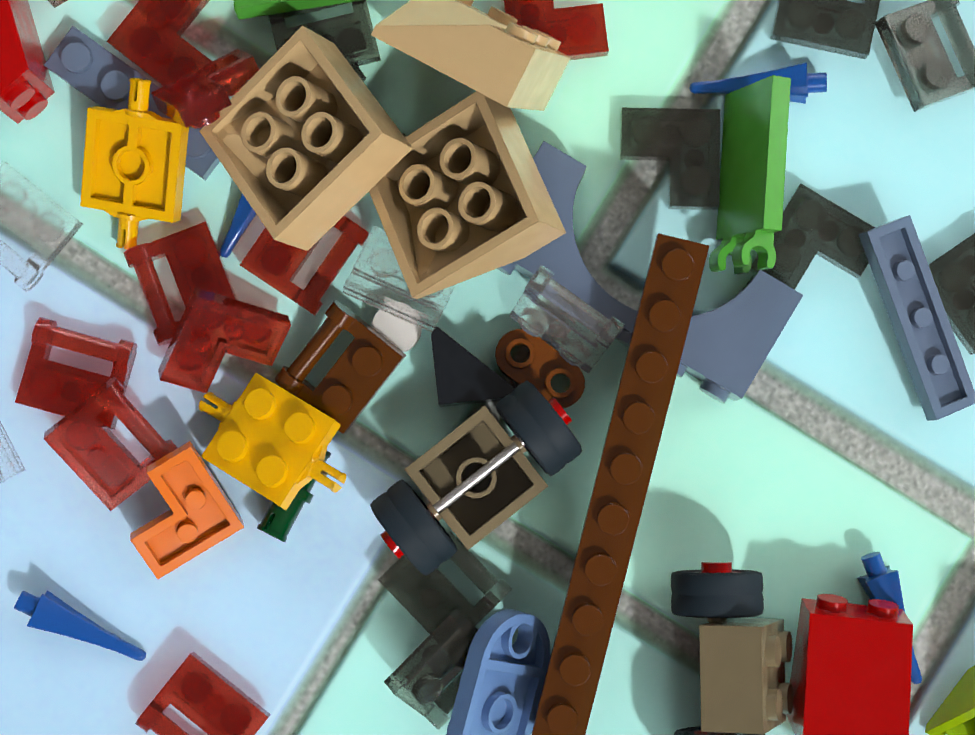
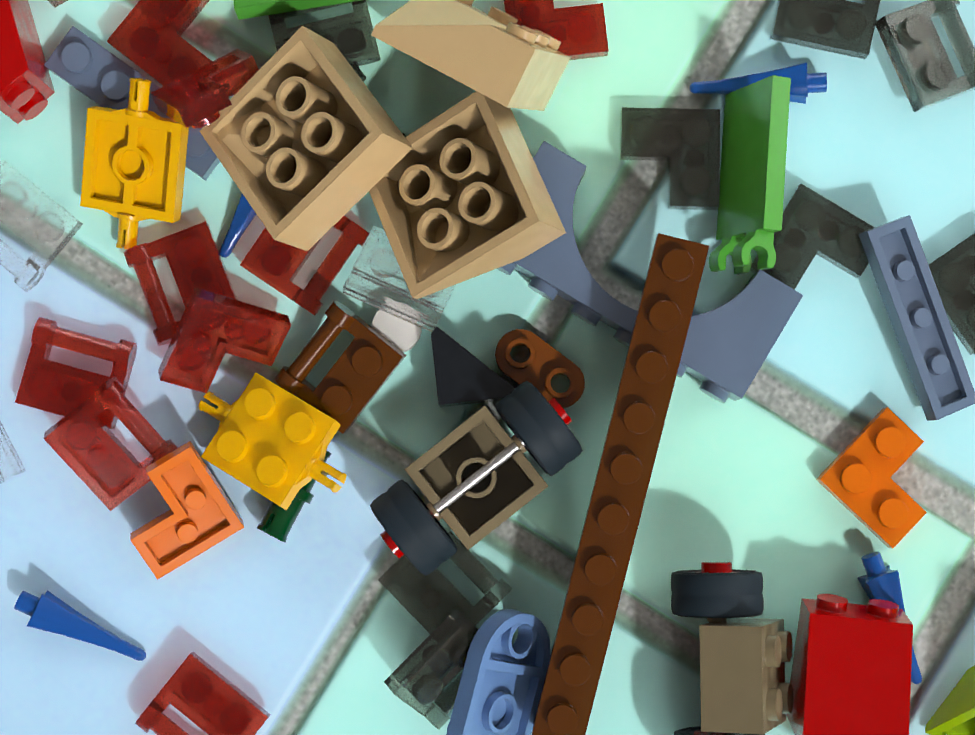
clear plate [509,265,625,374] -> none
none -> orange plate [816,407,927,549]

